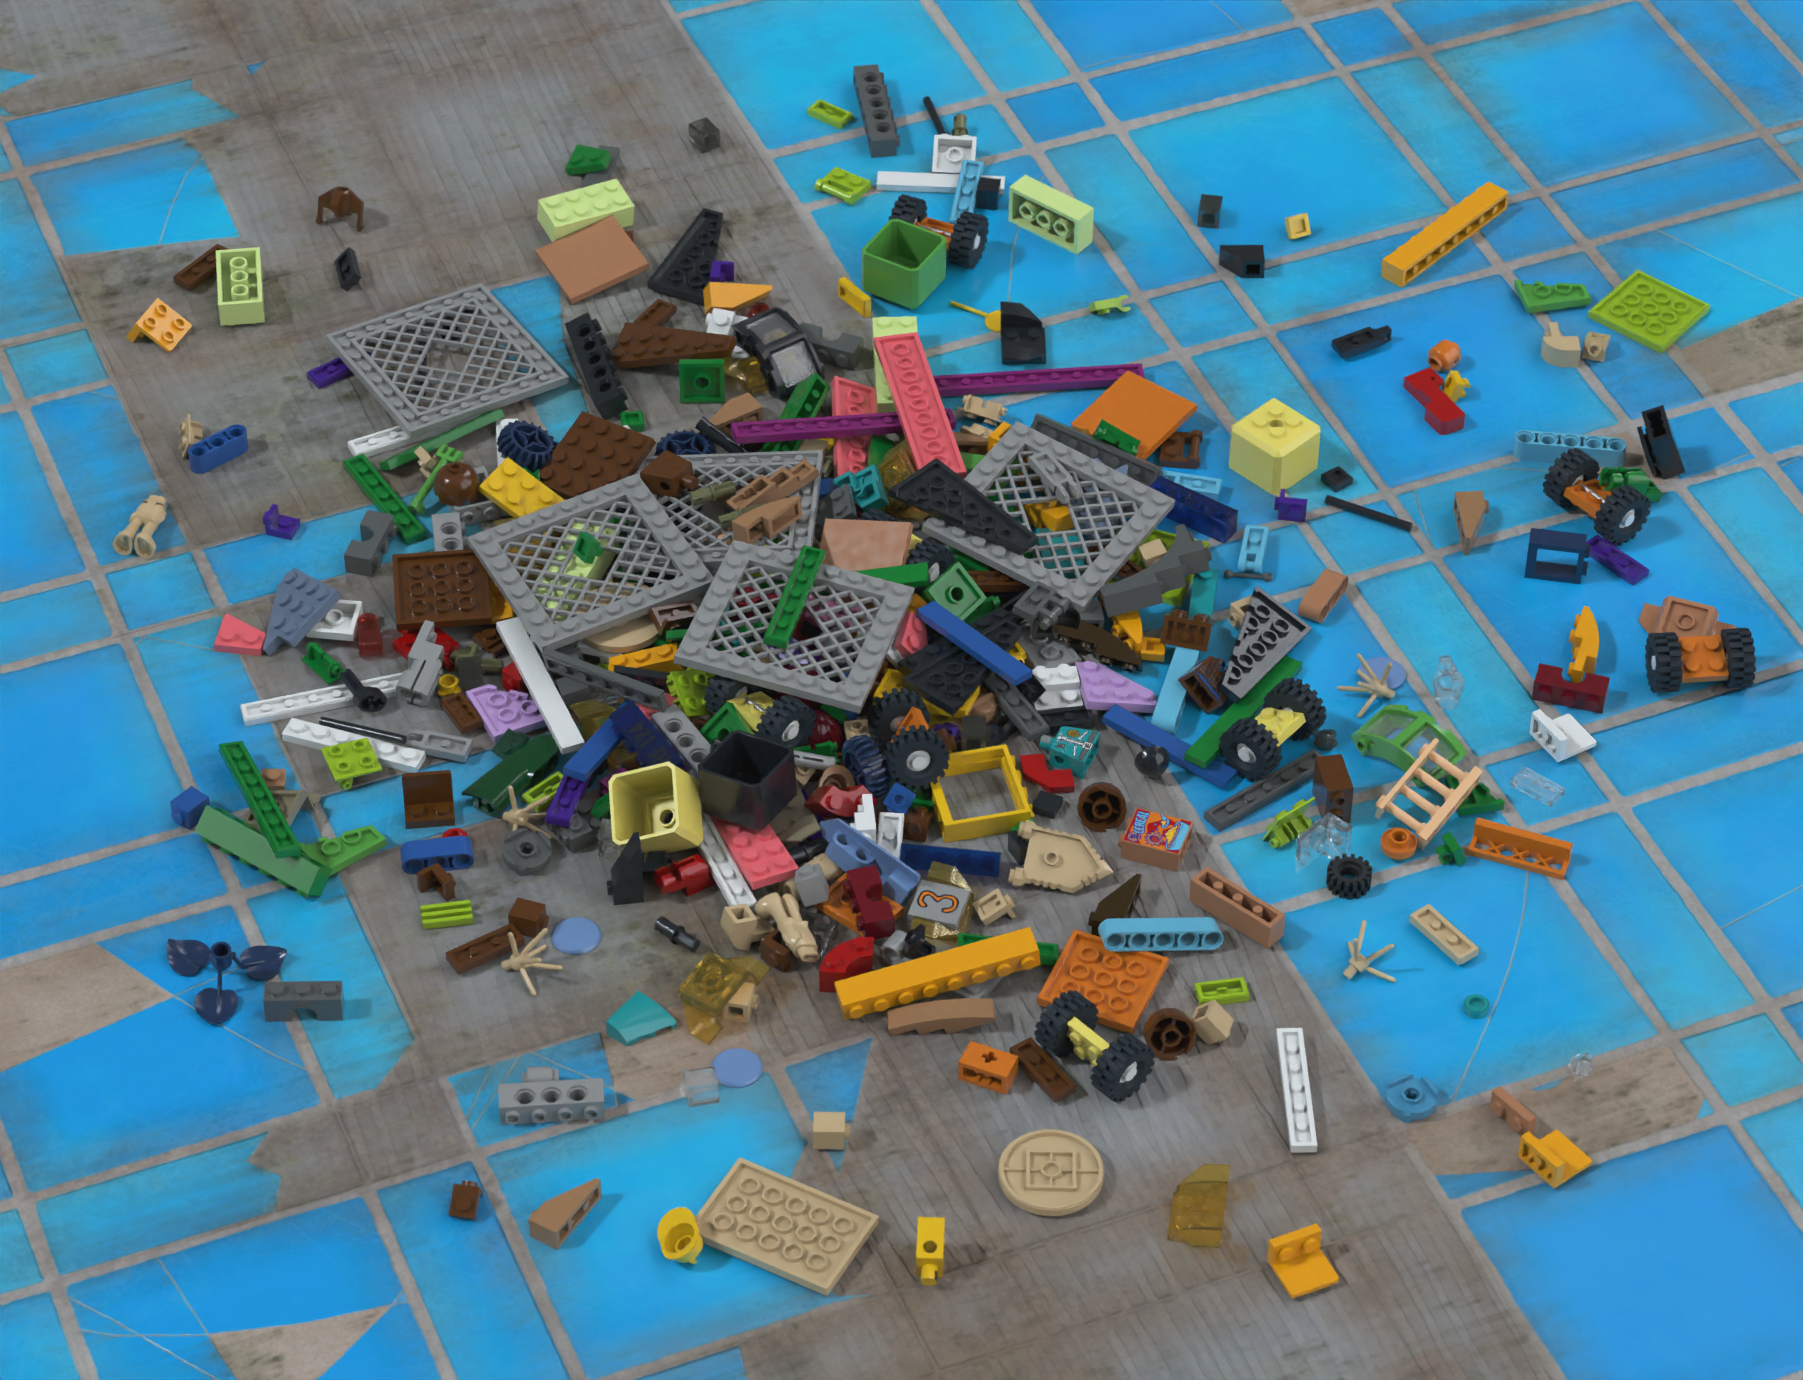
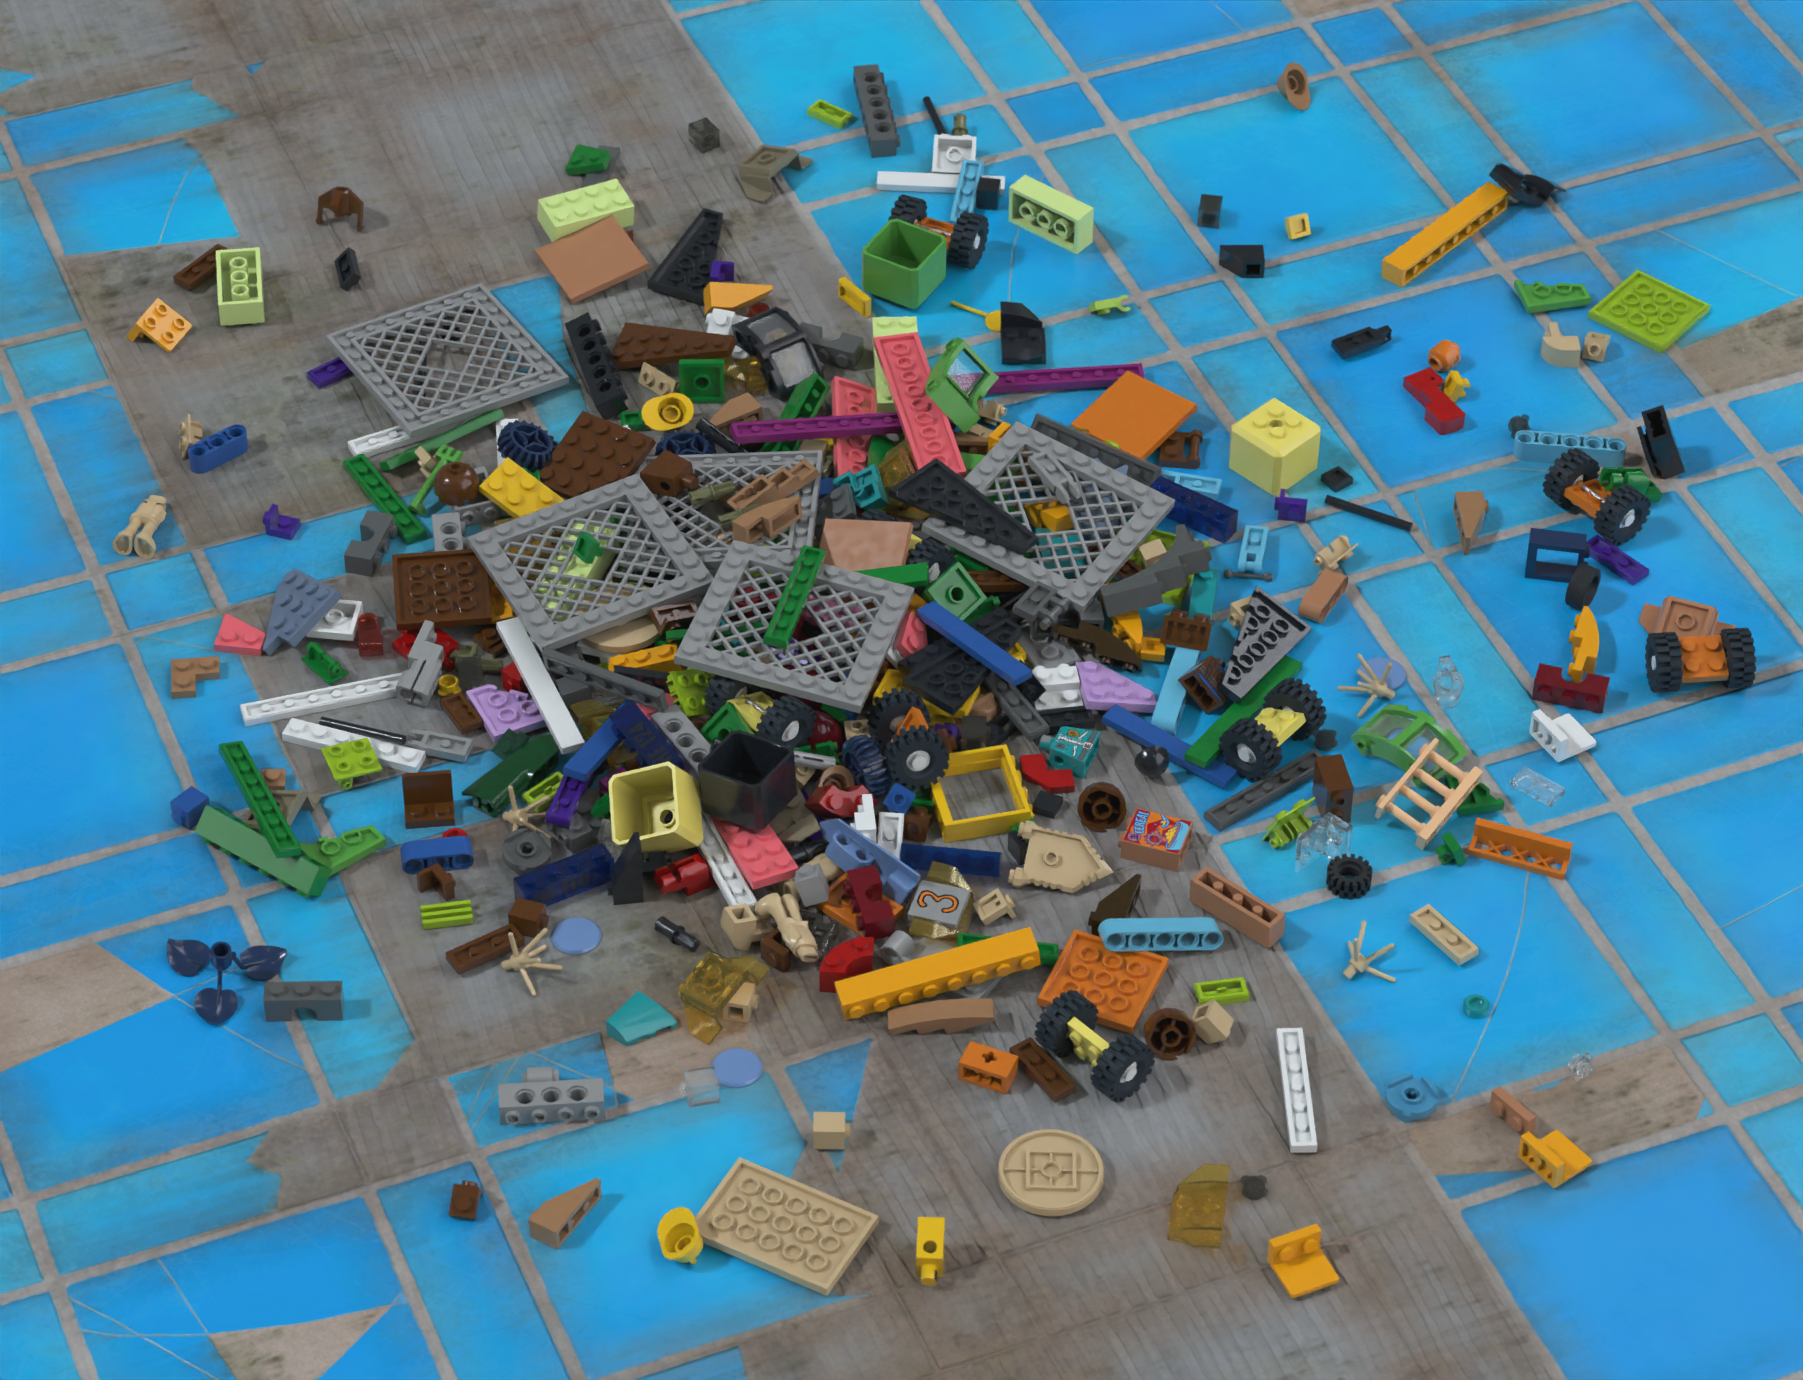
black piece [340,668,387,712] -> none
reddish brown plate [633,298,677,327] -> none
lime plate [814,167,871,205] -> none
black bracket [904,924,936,960] -> none
green hinge [1091,419,1141,456] -> none
orange plate [1380,828,1417,859] -> none
none -> medium nougat plate [171,656,220,699]
none -> clear blue brick [513,844,615,907]
none -> tan hinge [638,362,680,396]
none -> yellow piece [641,393,694,431]
none -> dark tan piece [737,145,814,203]
none -> bright green window [925,337,999,434]
none -> clear smoke plate [1240,1175,1268,1200]
none -> medium nougat piece [1277,62,1311,110]
none -> tan hinge [1313,535,1358,575]
none -> black piece [1489,163,1566,207]
none -> clear smoke plate [1508,414,1530,439]
none -> black tyre [1565,563,1601,610]

